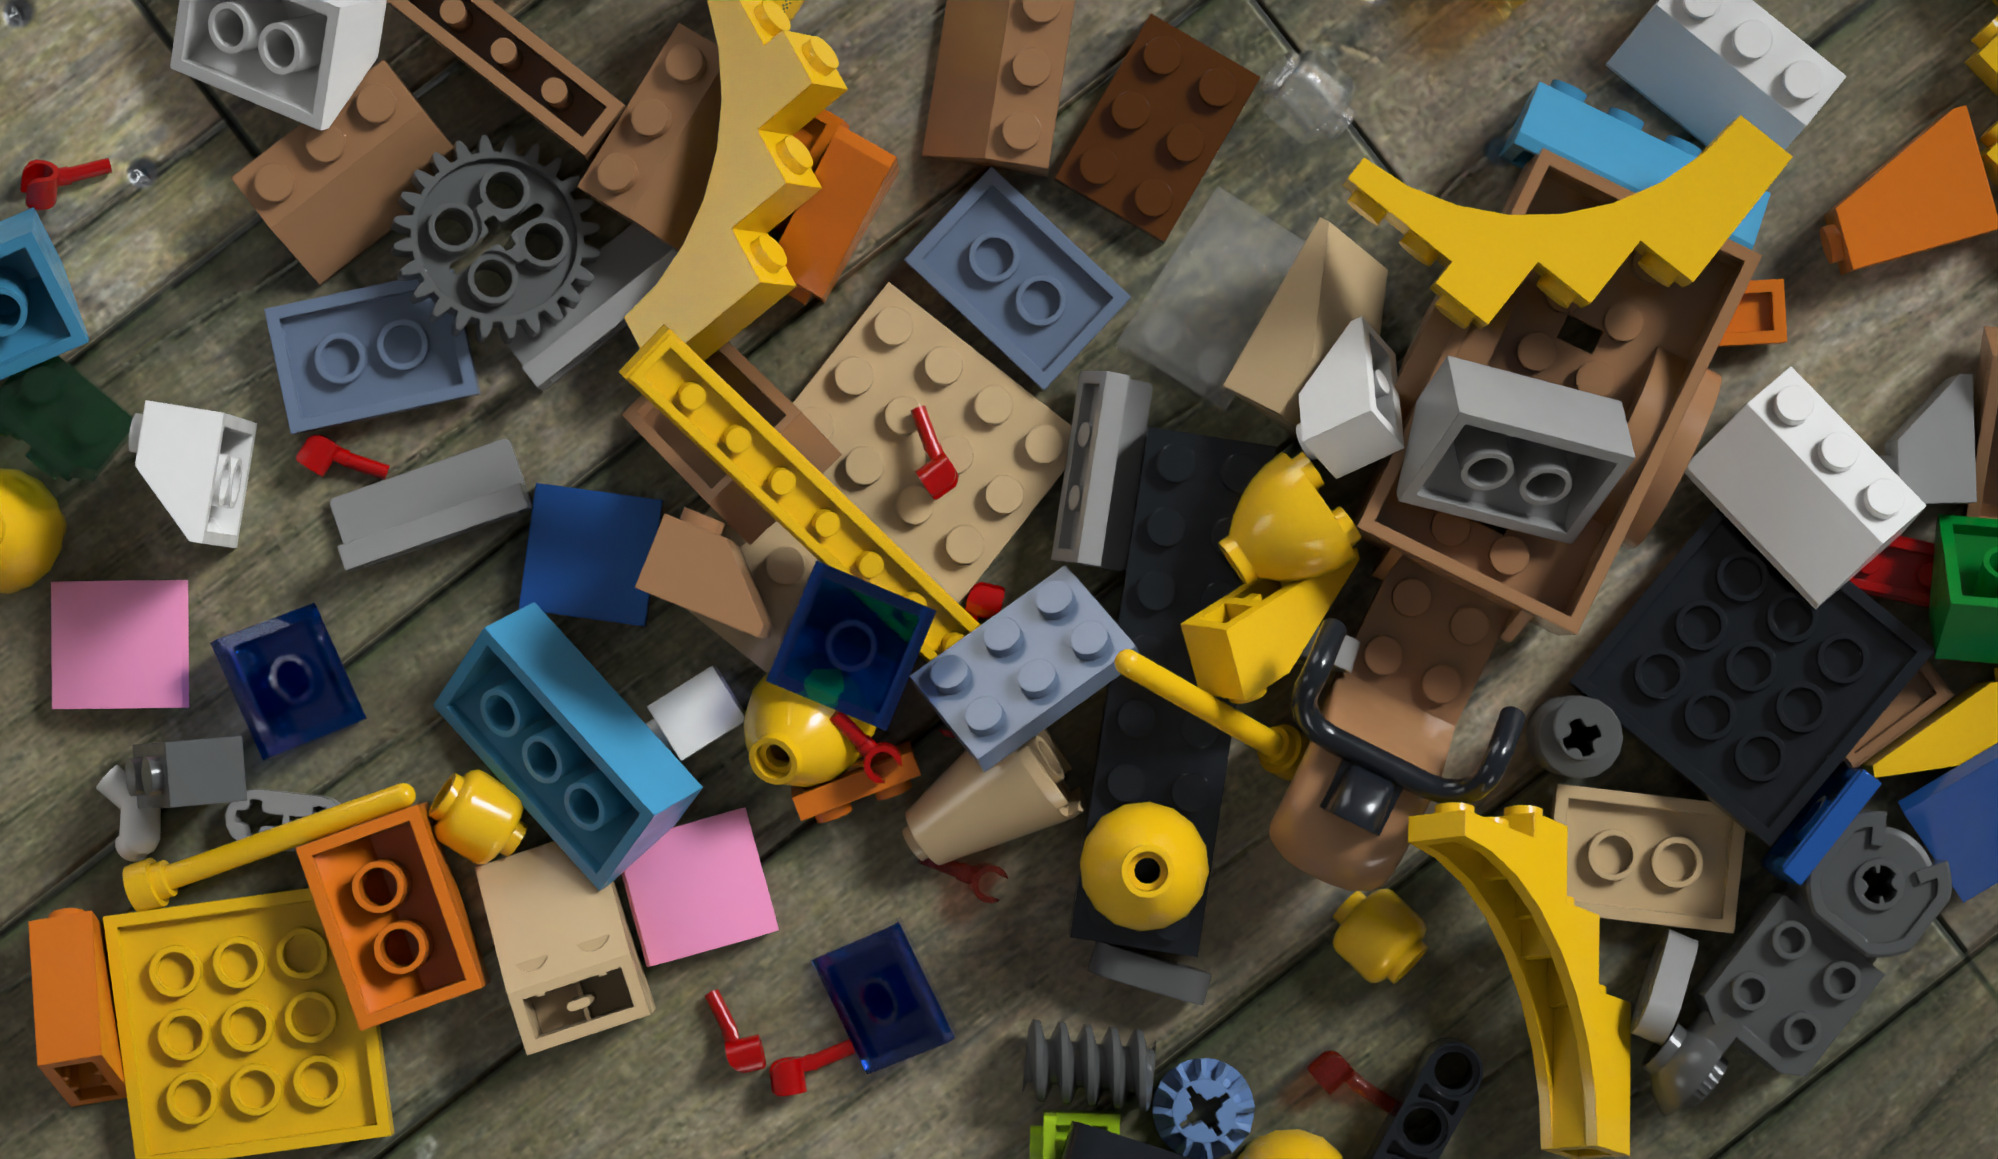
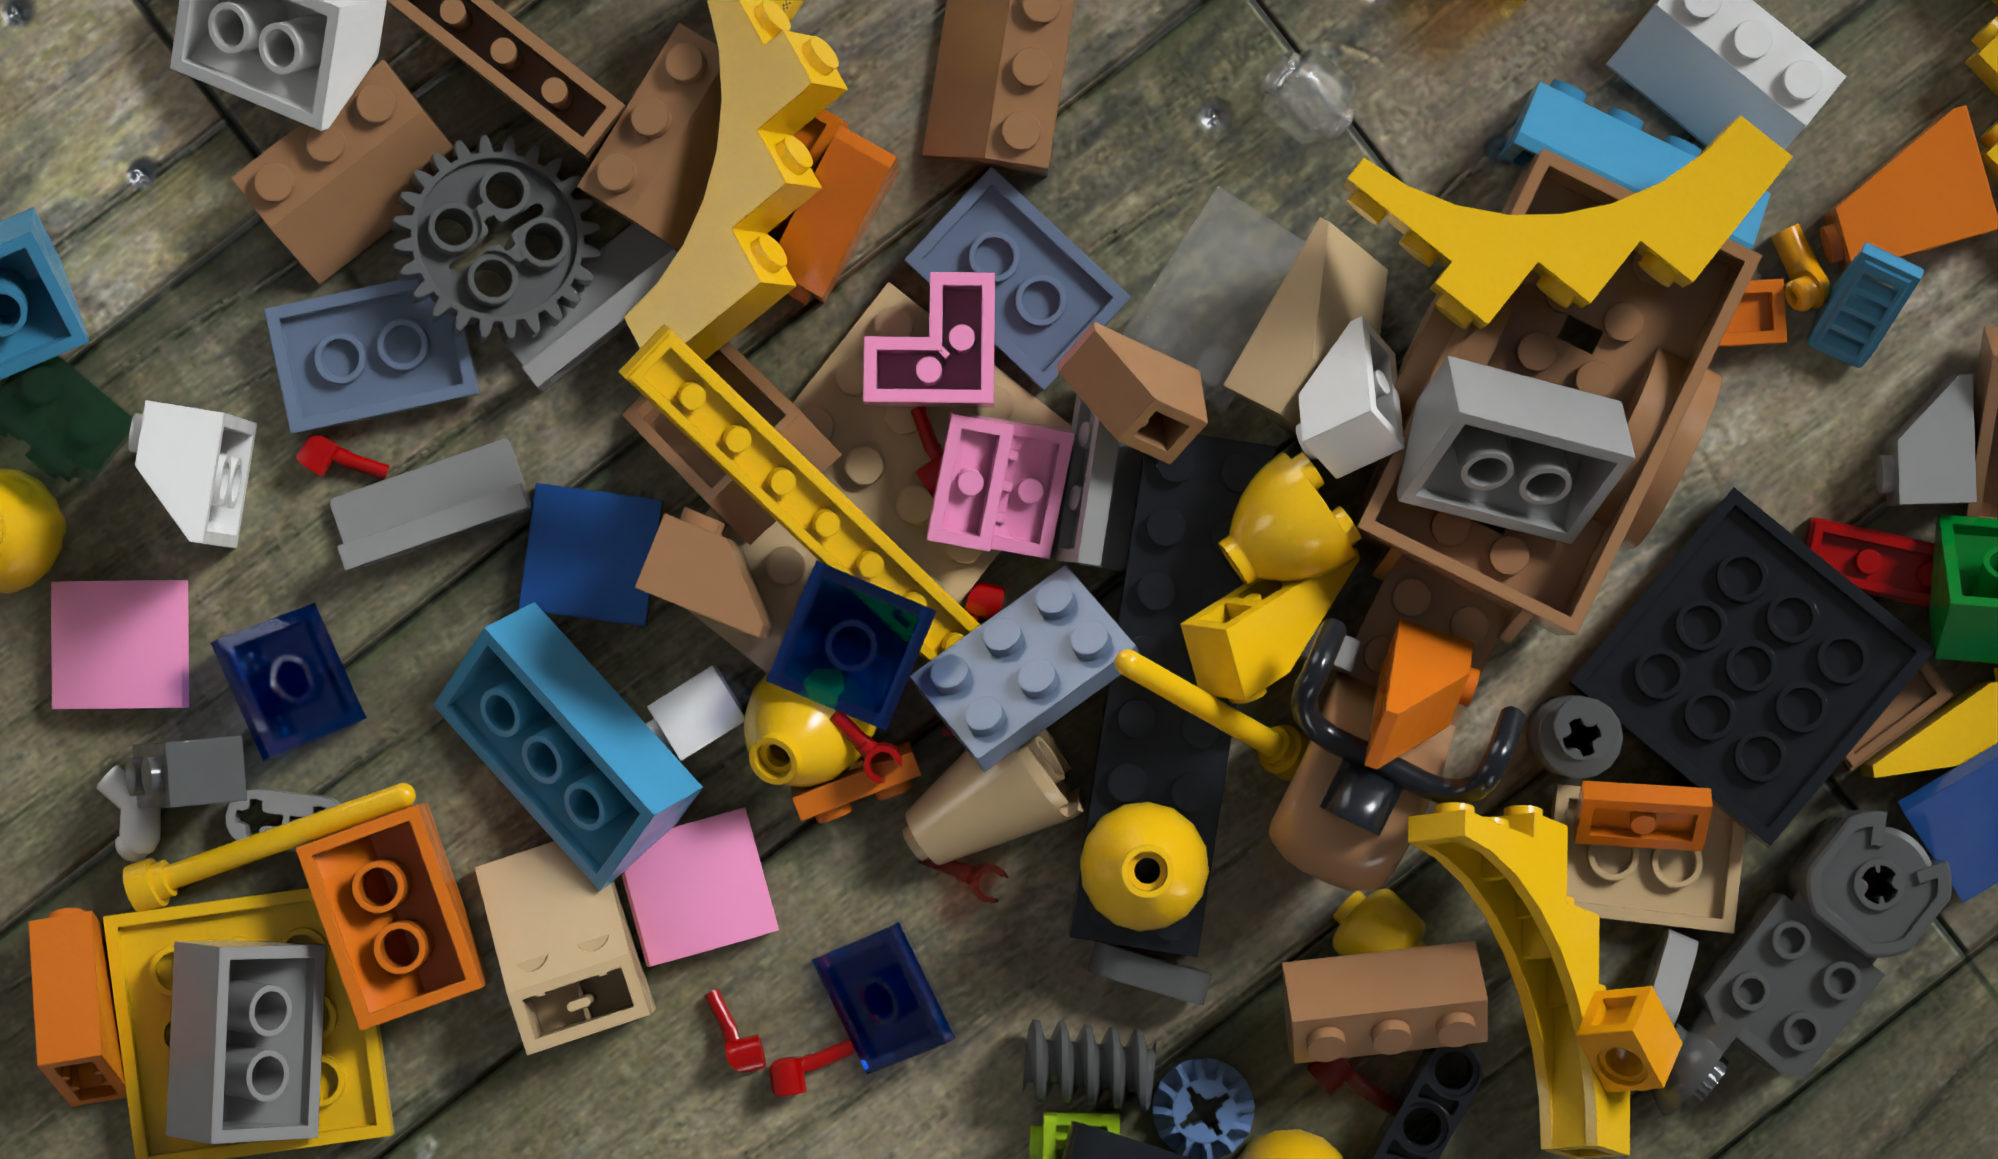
red hand [20,158,112,210] -> none
yellow head [428,770,528,864] -> none
reddish brown plate [1054,14,1261,244] -> none
white slope [1684,367,1927,610] -> none
blue tile [1761,766,1882,886] -> none
none -> light grey slope [166,940,326,1144]
none -> bright pink brick [863,272,995,408]
none -> bright pink slope [926,412,1075,559]
none -> medium nougat slope [1057,322,1208,464]
none -> medium nougat slope [1282,941,1488,1064]
none -> orange slope [1364,618,1480,769]
none -> orange plate [1573,780,1713,851]
none -> light orange brick [1575,986,1683,1093]
none -> light orange arm [1770,223,1831,312]
none -> dark azure slope [1807,242,1924,368]

